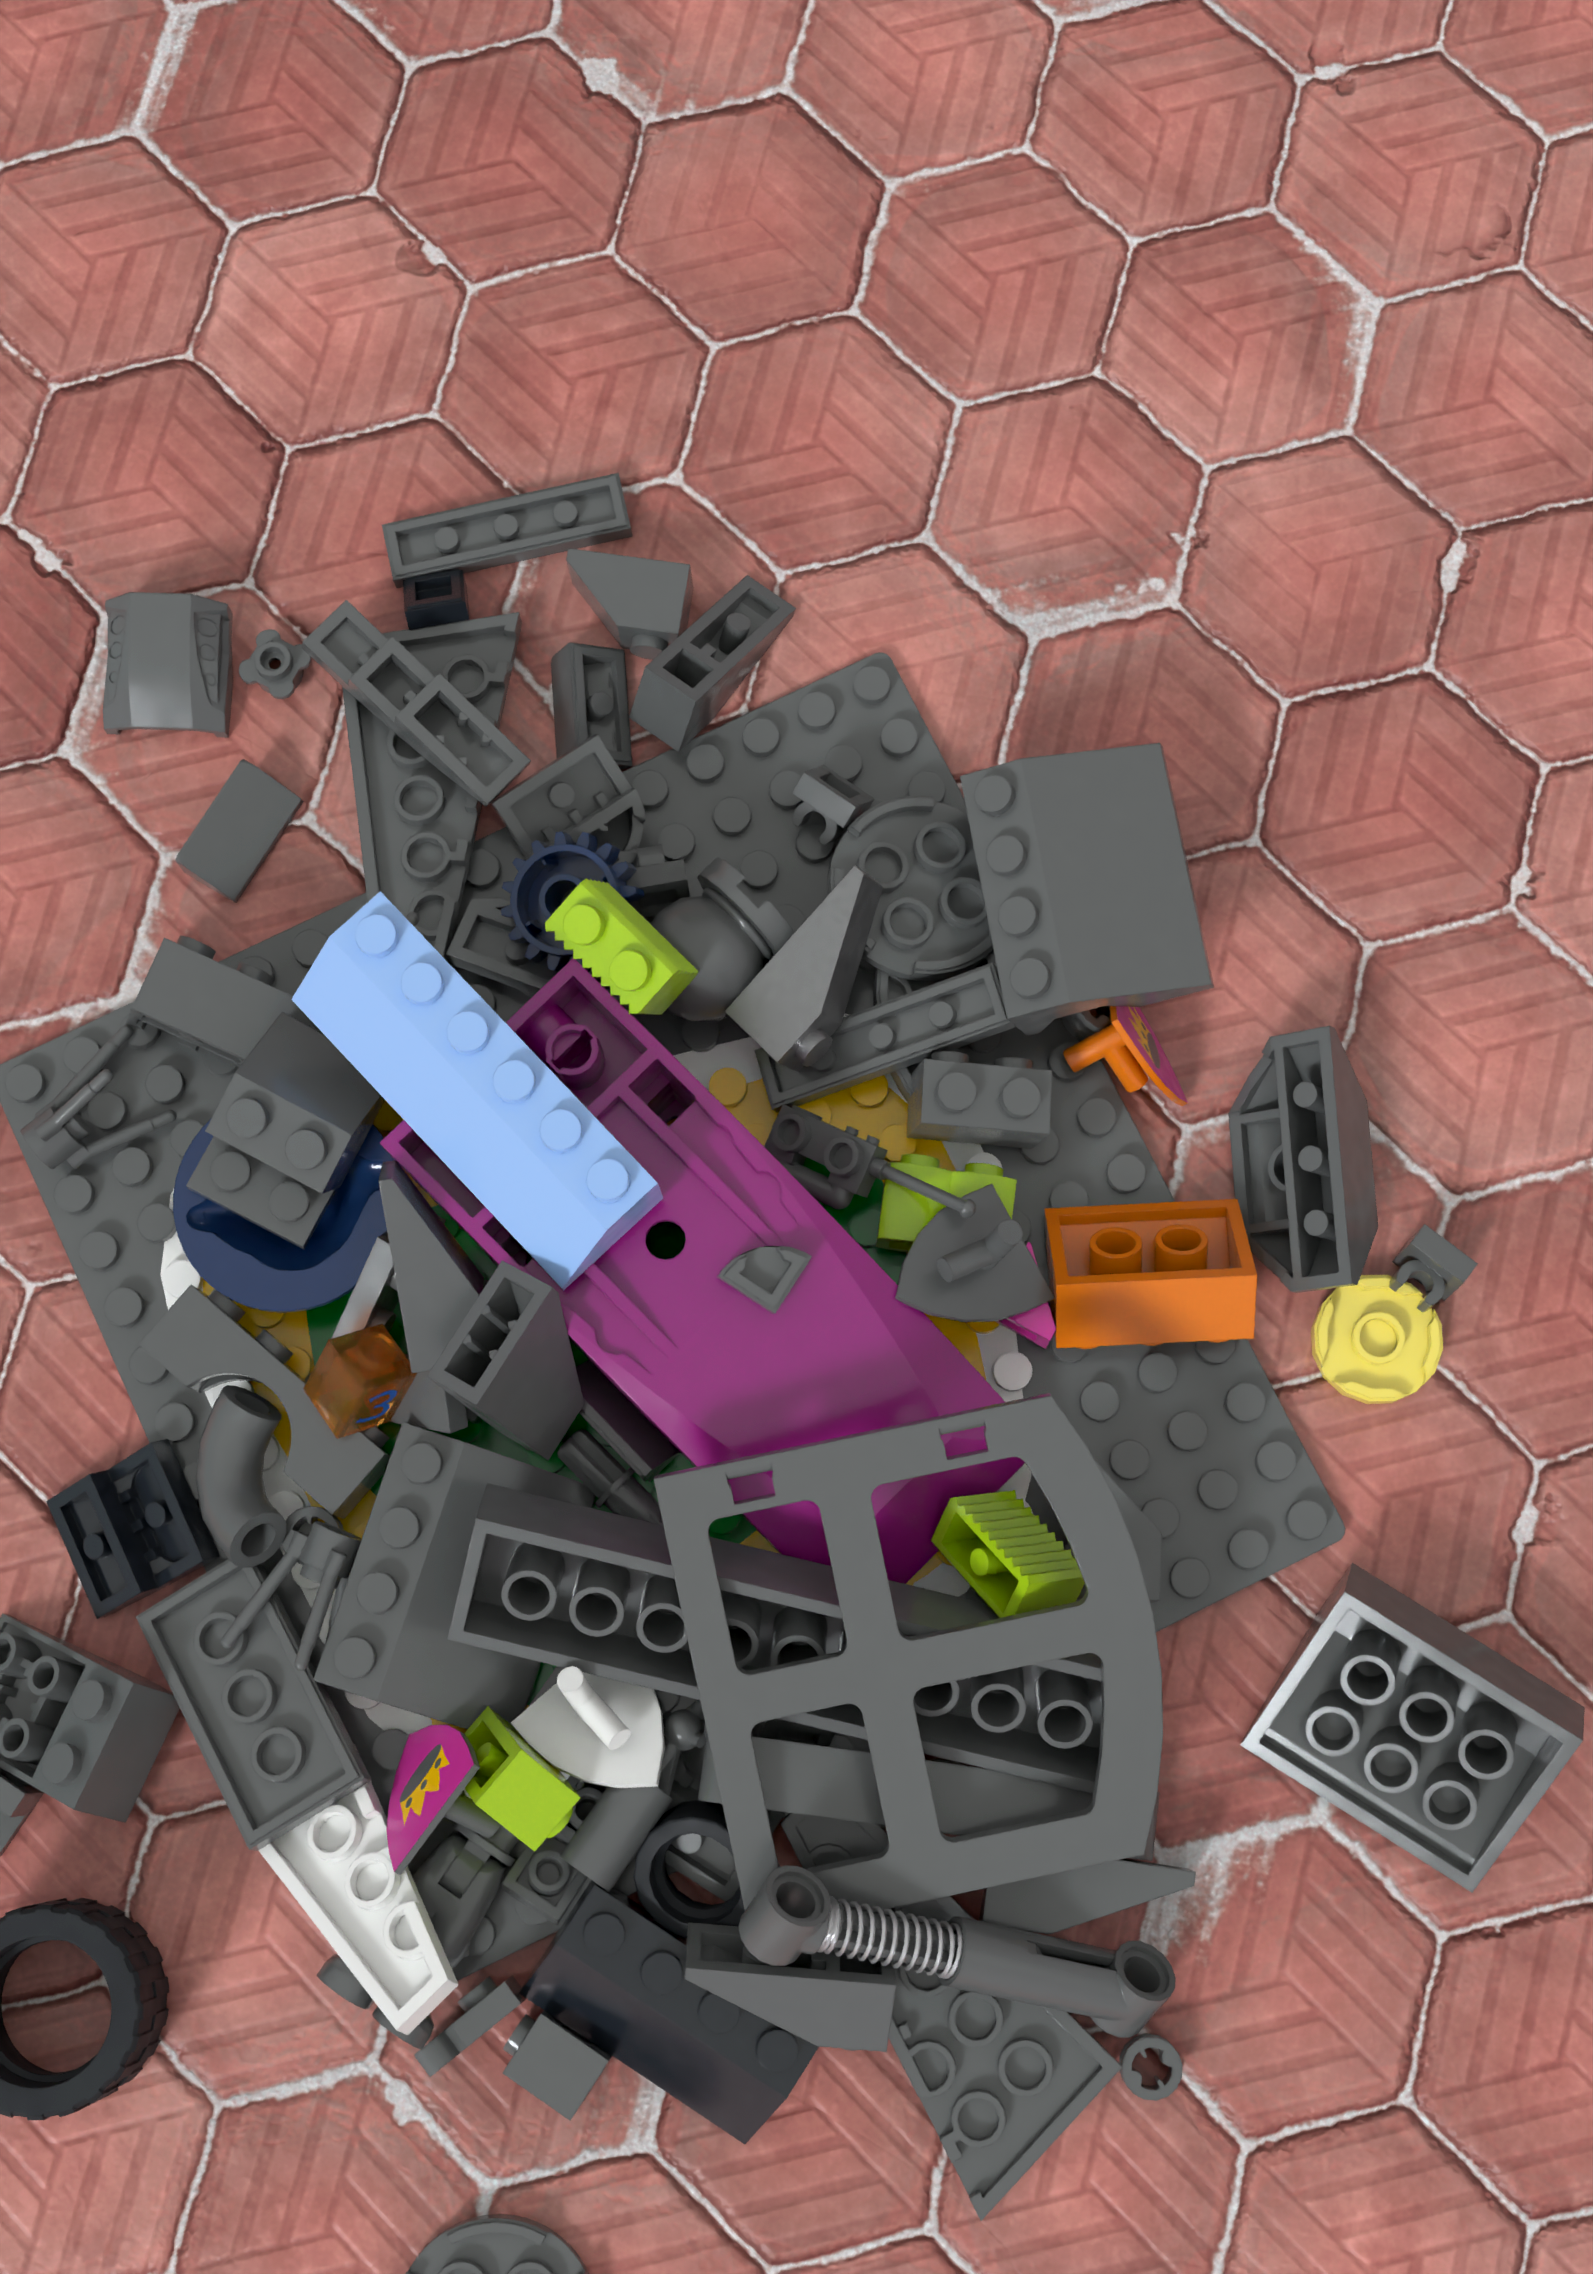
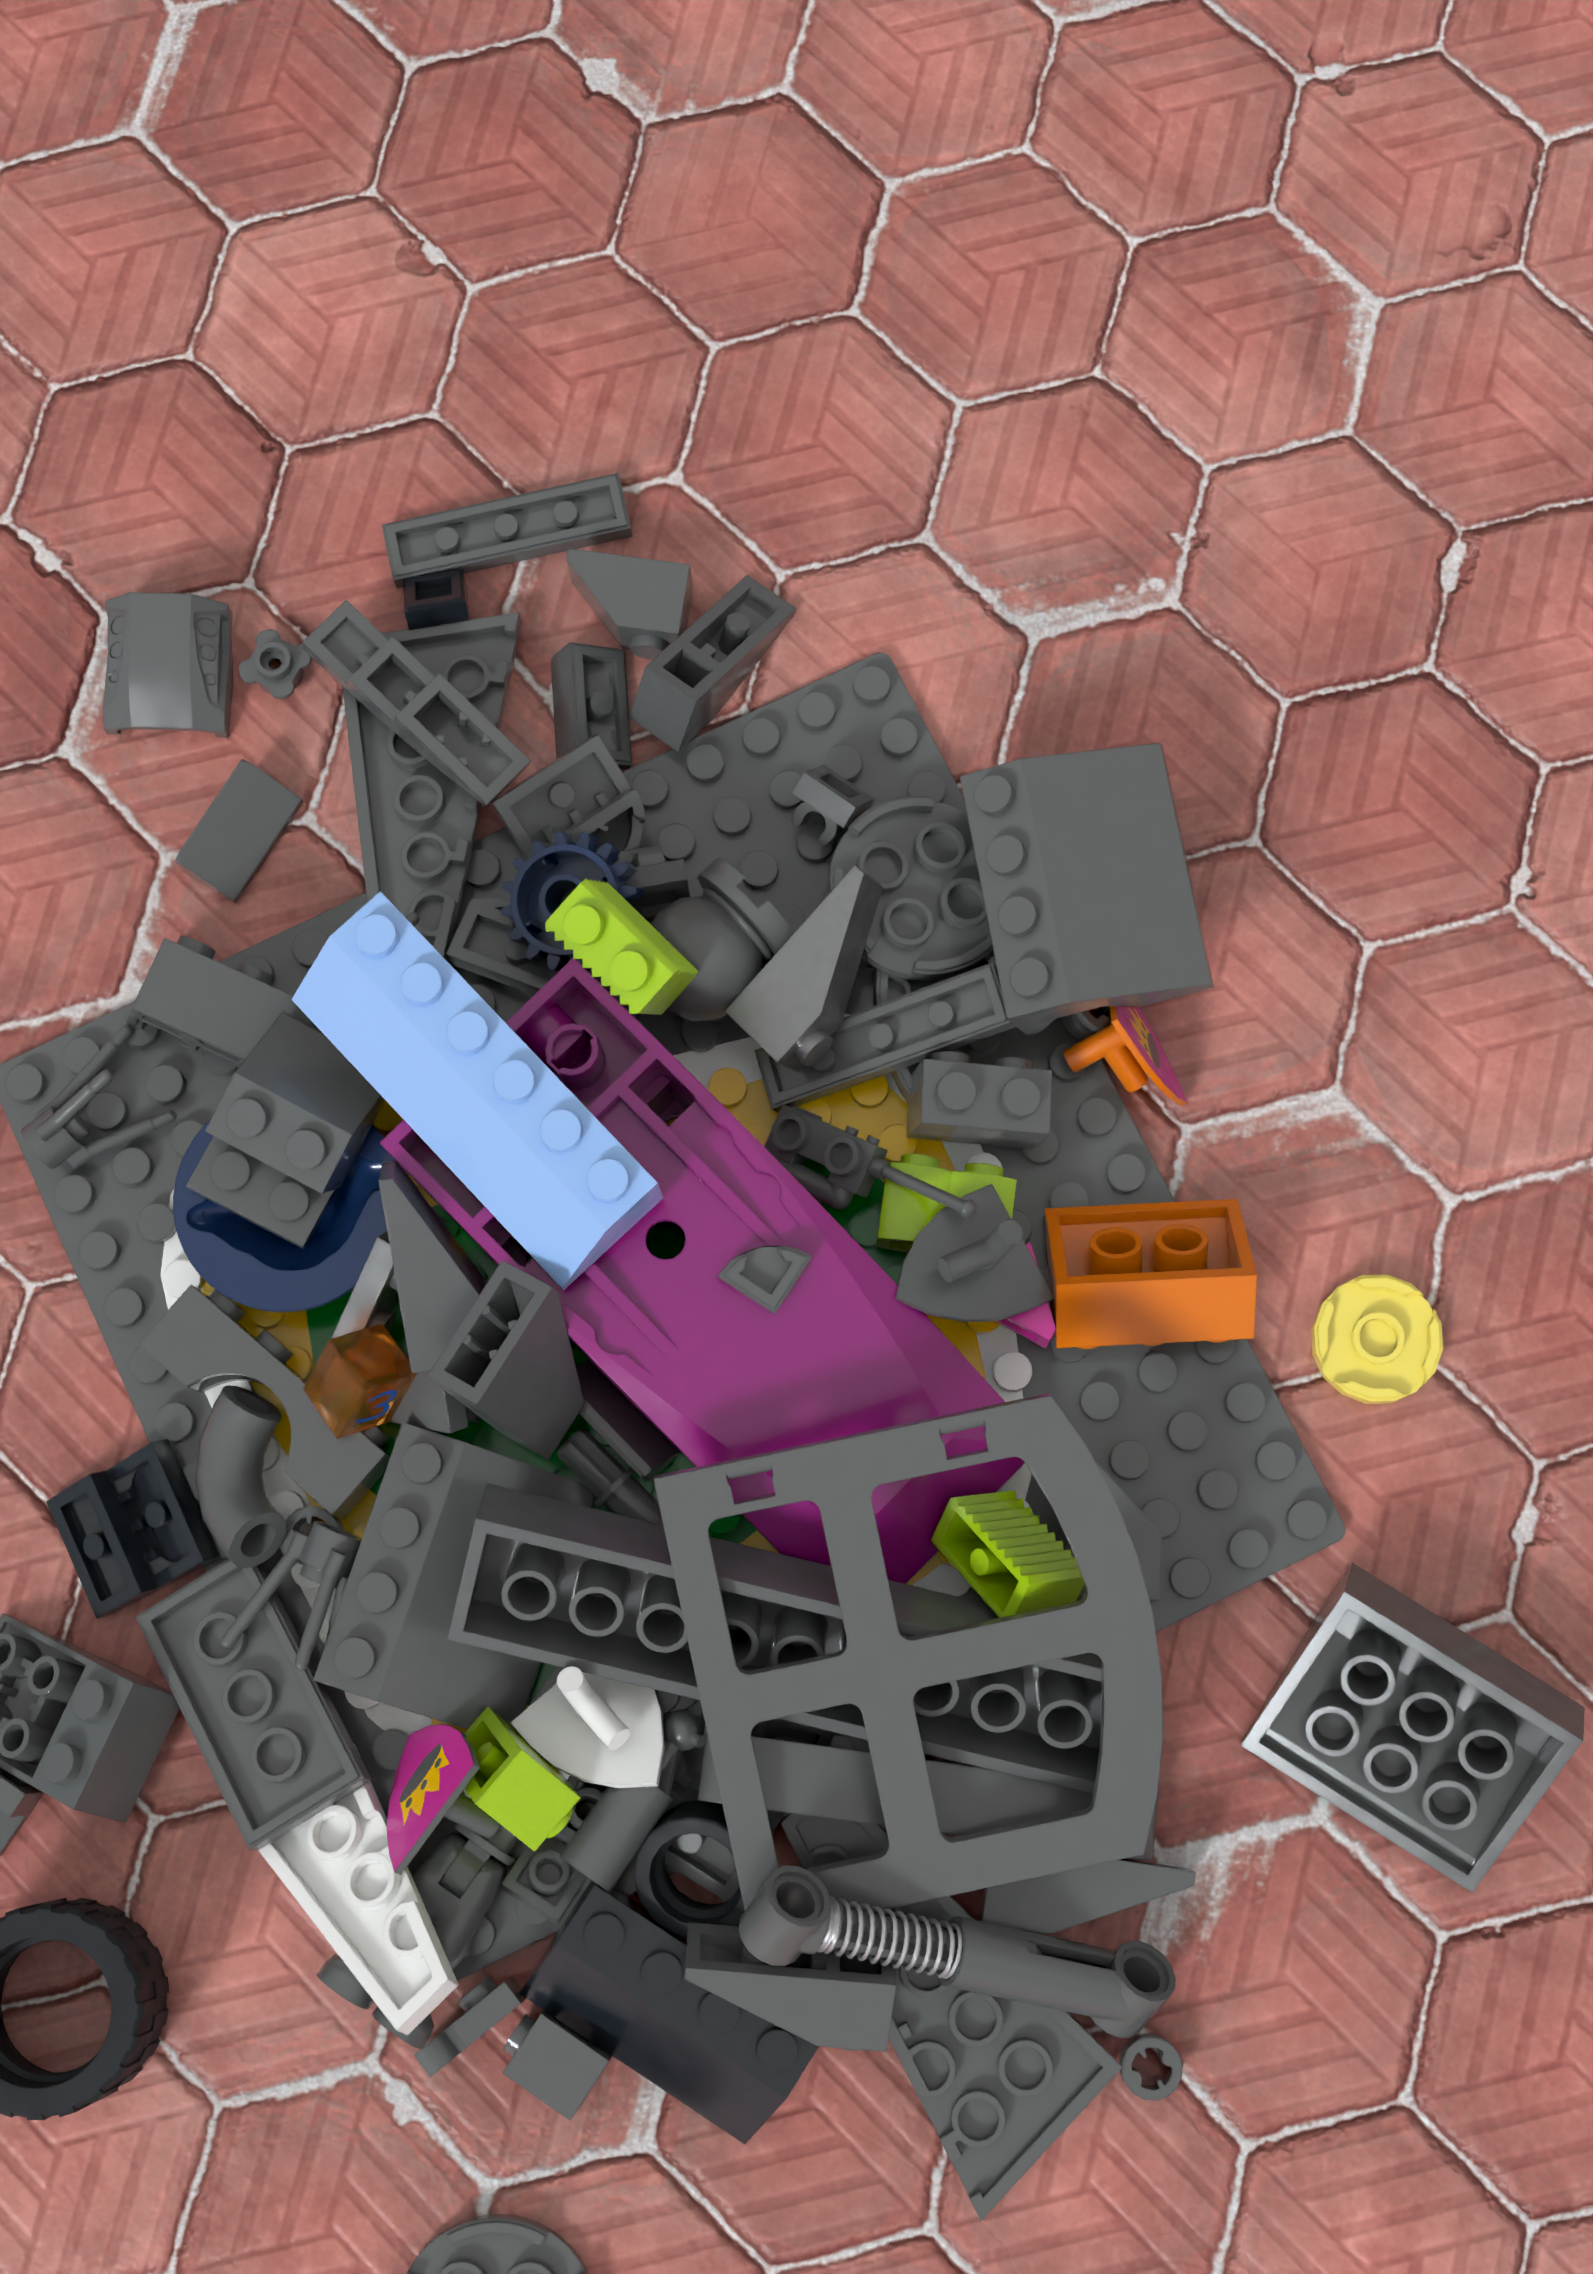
dark grey wedge [1228,1026,1378,1293] -> none
dark grey tile [1389,1224,1478,1313] -> none

